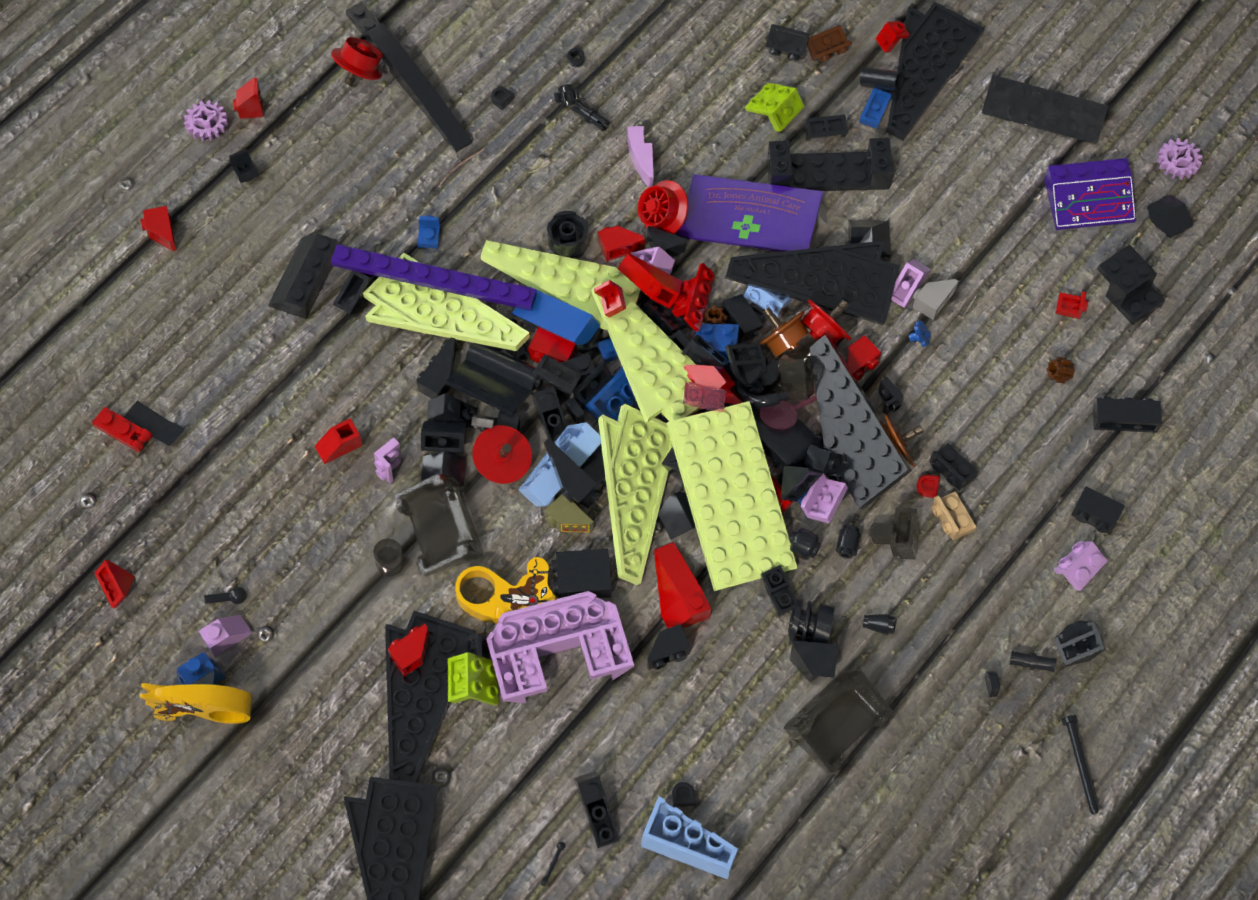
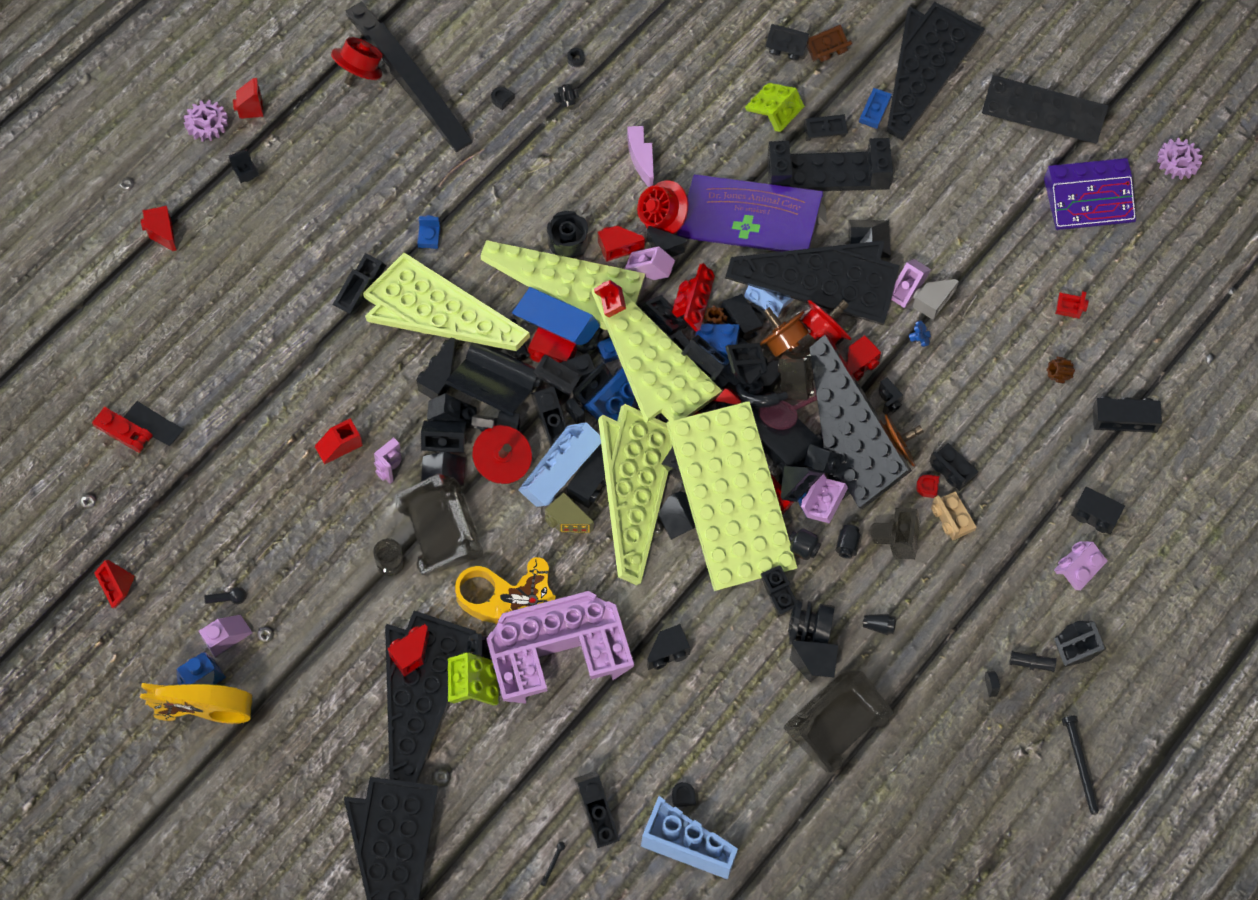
black slope [268,233,338,319] -> none
dark purple plate [331,244,536,311] -> none
black slope [544,438,597,503] -> none
black brick [552,549,611,599] -> none
black pin [572,100,610,131] -> none
red slope [618,253,682,309] -> none
red wedge [654,542,711,629] -> none
clear pink slope [683,382,726,412] -> none
slope [684,364,735,401] -> none
black pin [860,67,904,92] -> none
red bracket [875,21,910,53] -> none
black bracket [1097,244,1165,325] -> none
black slope [1147,195,1193,238] -> none

